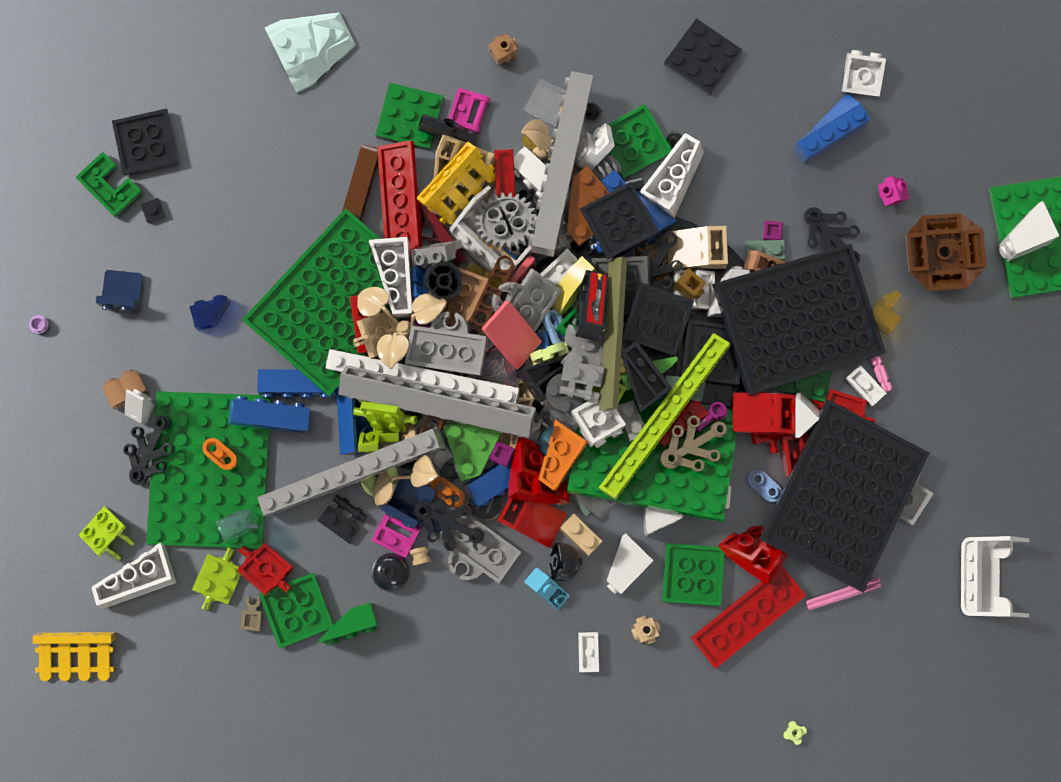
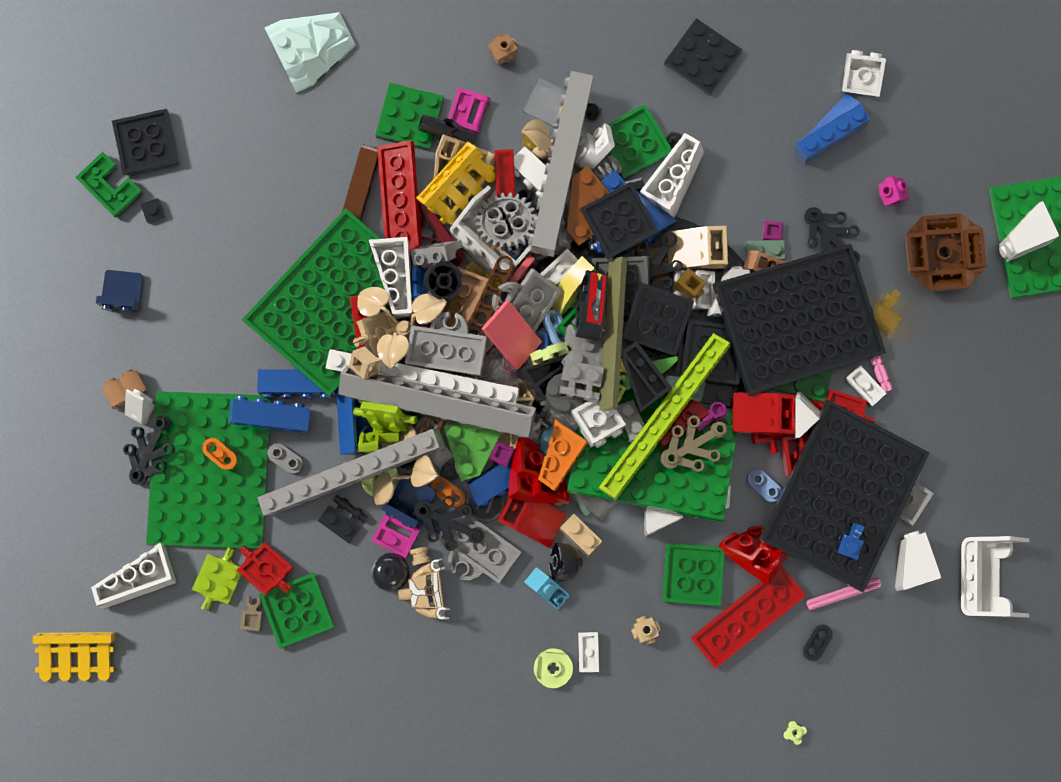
lavender plate [29,315,49,334] -> none
lime plate [79,506,135,561] -> none
clear blue slope [189,295,230,331] -> none
clear light blue torso [216,510,258,543] -> none
green slope [319,603,380,645] -> none
white slope [606,533,653,594] -> none
none -> light grey plate [268,443,303,474]
none -> tan brick [349,347,382,380]
none -> torso [398,559,450,620]
none -> yellowish green plate [534,649,573,688]
none -> black plate [802,624,833,661]
none -> blue plate [837,523,864,560]
none -> white slope [895,531,941,591]

